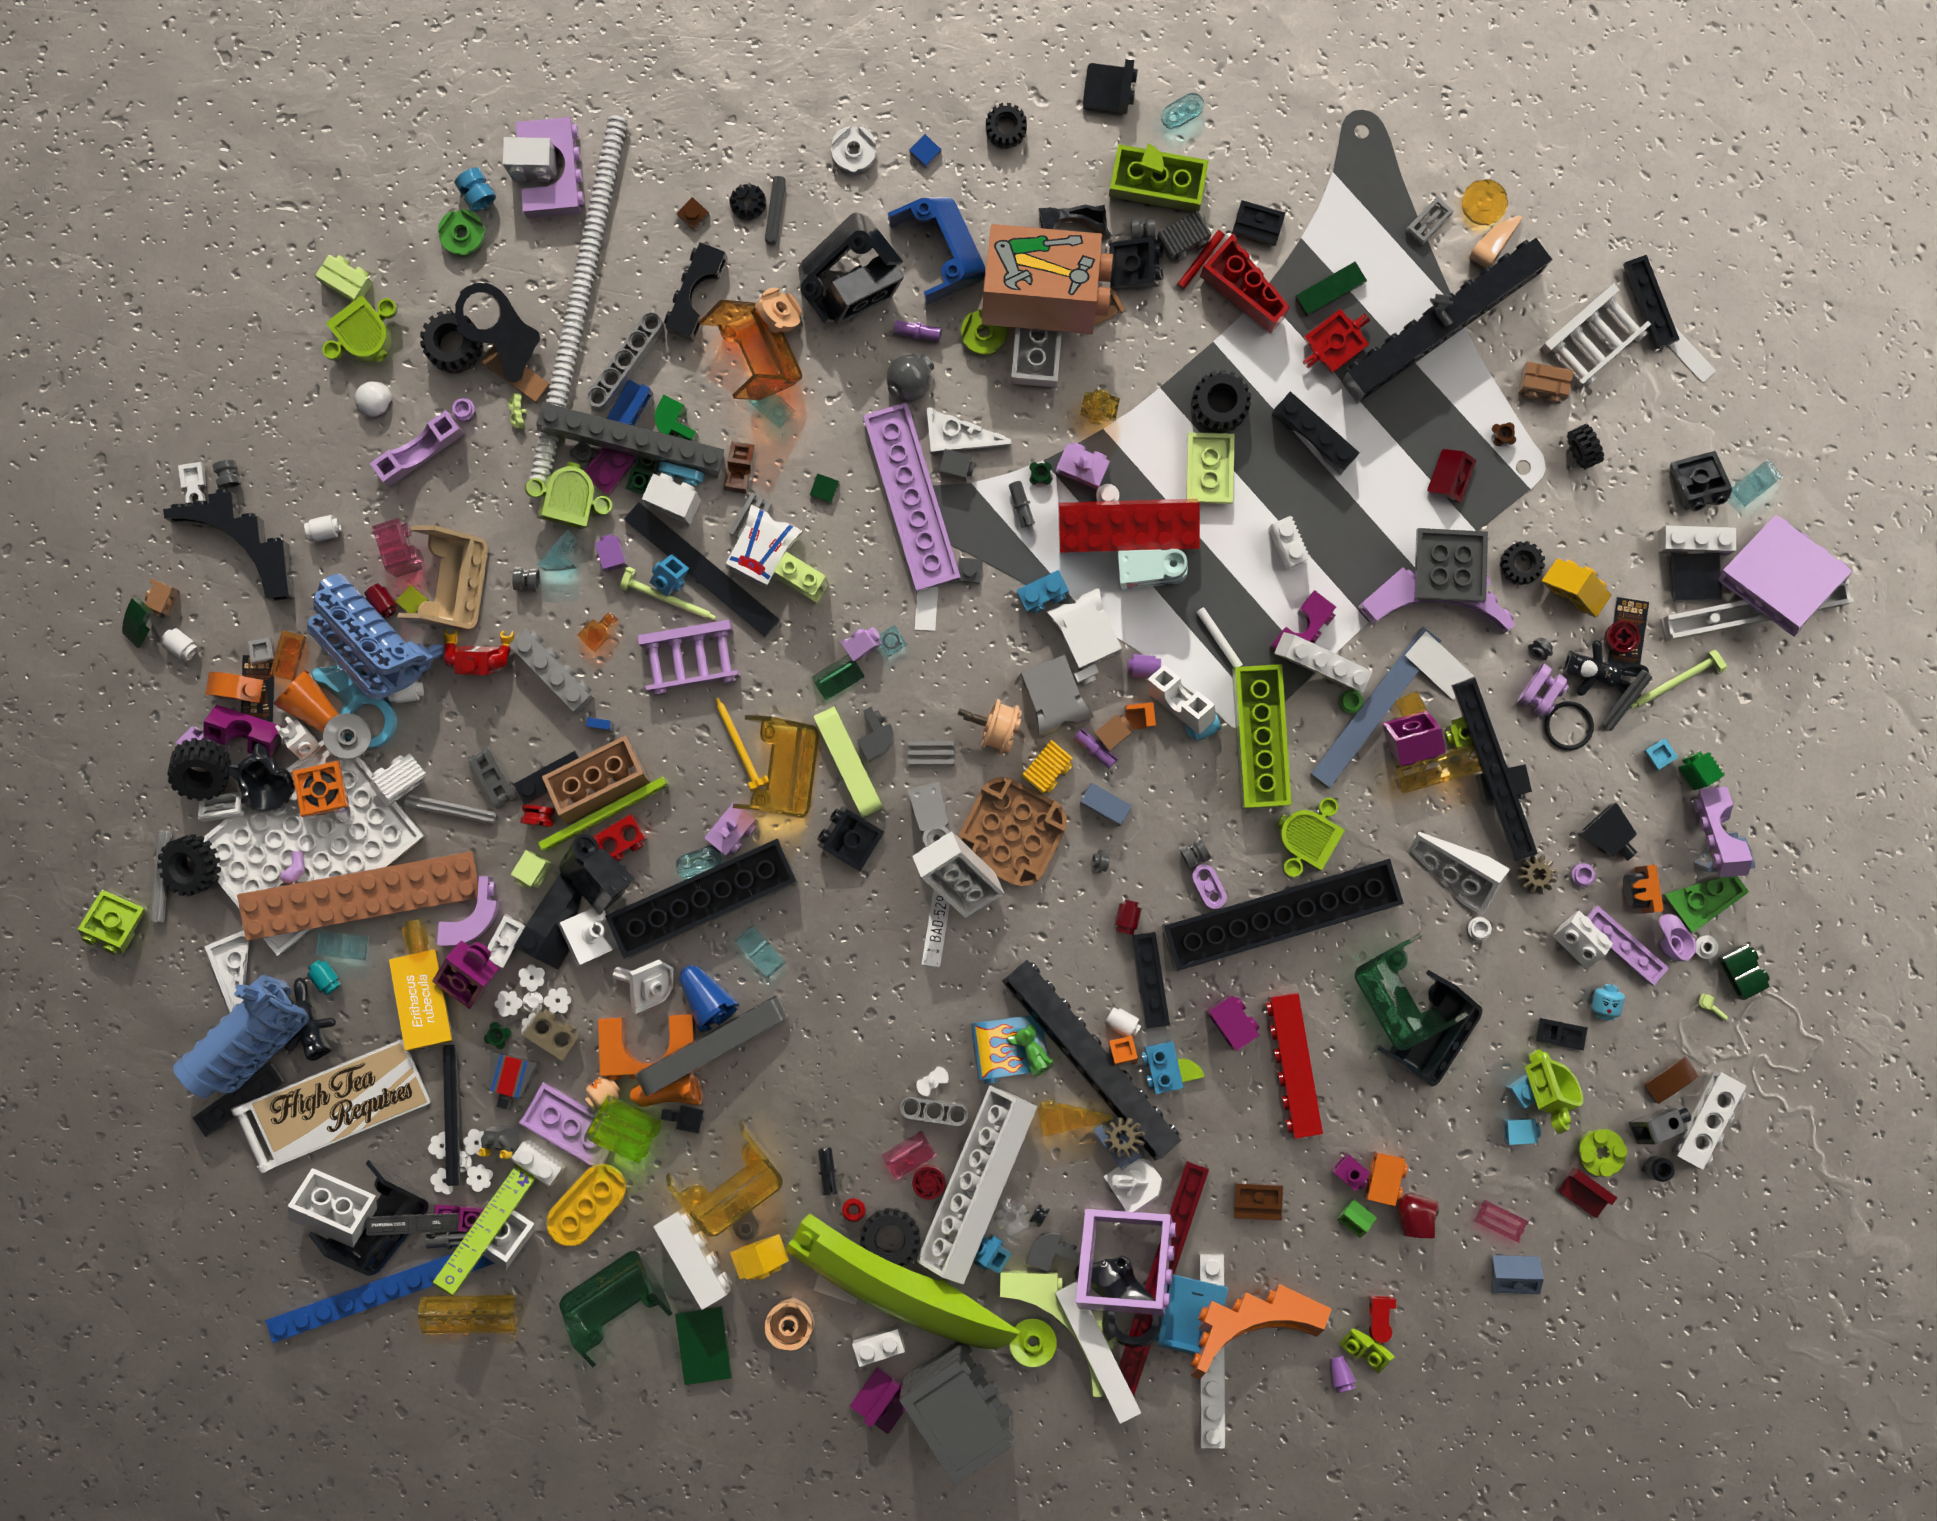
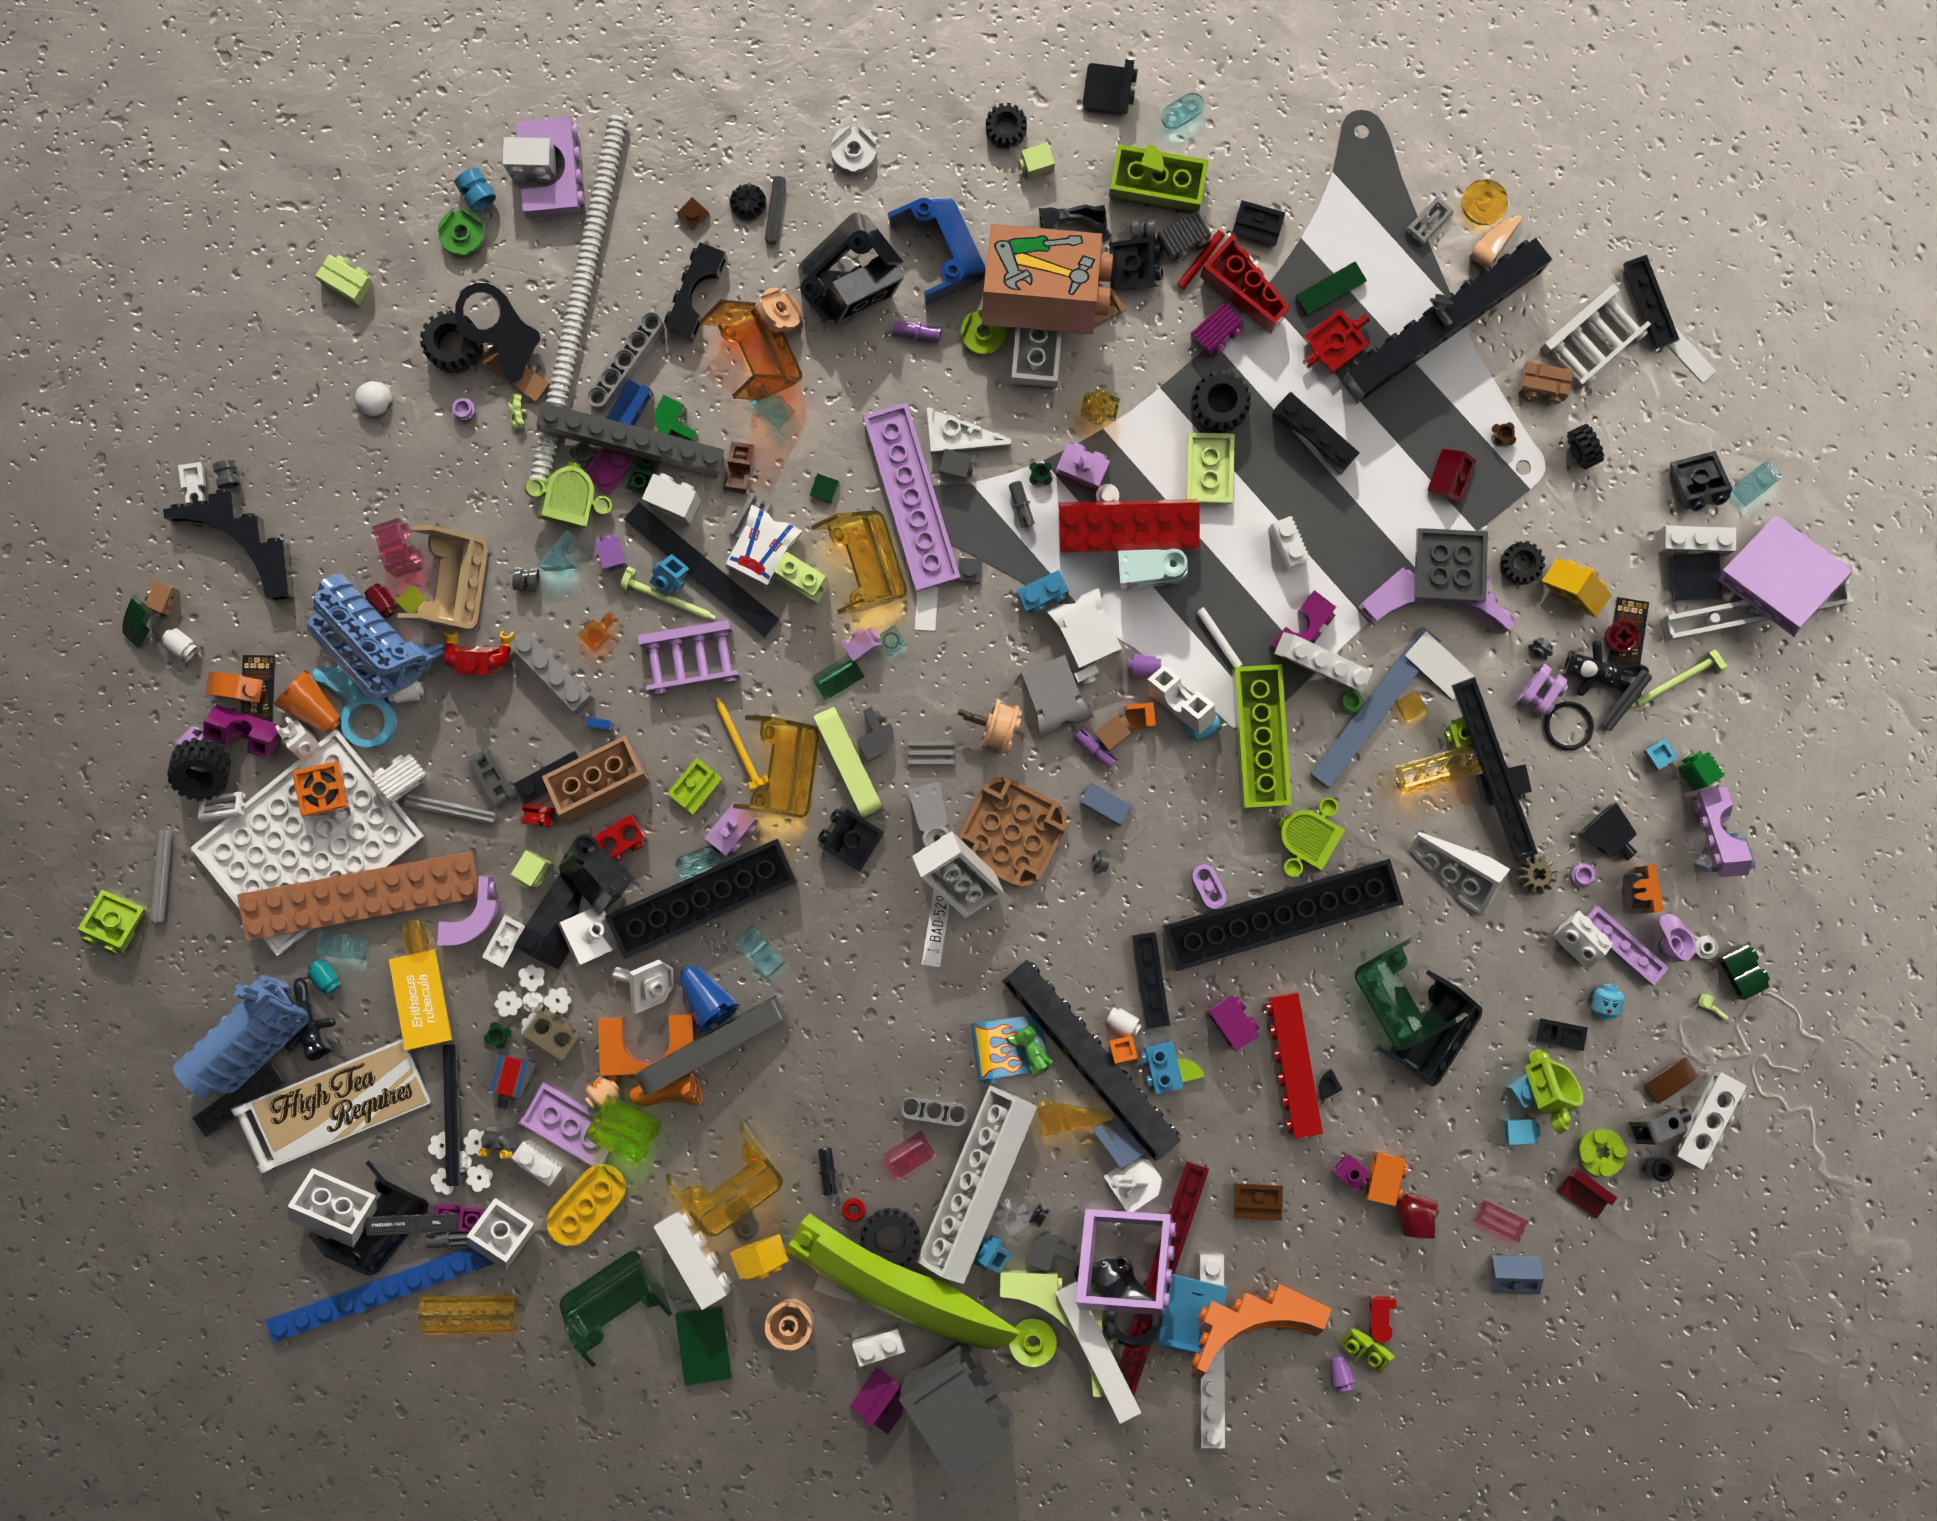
black tyre [157,834,221,897] -> none
white wing [204,930,249,1013] -> none
black hair [228,743,295,813] -> none
light grey tile [247,637,276,665] -> none
clear orange plate [270,630,306,681] -> none
lavender arm [280,851,305,884] -> none
white brick [304,515,341,542] -> none
lime piece [322,295,398,362] -> none
light grey dish [323,713,371,759] -> none
lavender arch [370,410,465,487] -> none
magenta brick [432,940,499,1009] -> none
lime tile [433,1165,536,1297] -> none
lime tile [538,776,669,851] -> none
medium azure plate [657,462,704,486] -> none
black plate [661,1105,704,1134] -> none
dark grey brick [886,355,935,401] -> none
blue tile [909,134,942,168] -> none
dark red wheel [912,1164,946,1200] -> none
white piece [916,1066,949,1097] -> none
yellow brick [1021,740,1073,795] -> none
dark tan gear [1104,1118,1145,1158] -> none
dark red brick [1114,899,1142,935] -> none
dark grey wheel [1179,838,1211,869] -> none
bright green piece [1337,1198,1377,1238] -> none
magenta brick [1383,710,1446,766] -> none
white plate [1467,917,1492,941] -> none
bright green wing [1663,876,1749,933] -> none
none -> lime plate [667,757,723,815]
none -> clear yellow windscreen [811,510,907,614]
none -> yellowish green brick [1019,142,1055,179]
none -> magenta brick [1191,302,1244,358]
none -> black tile [1318,1068,1343,1100]

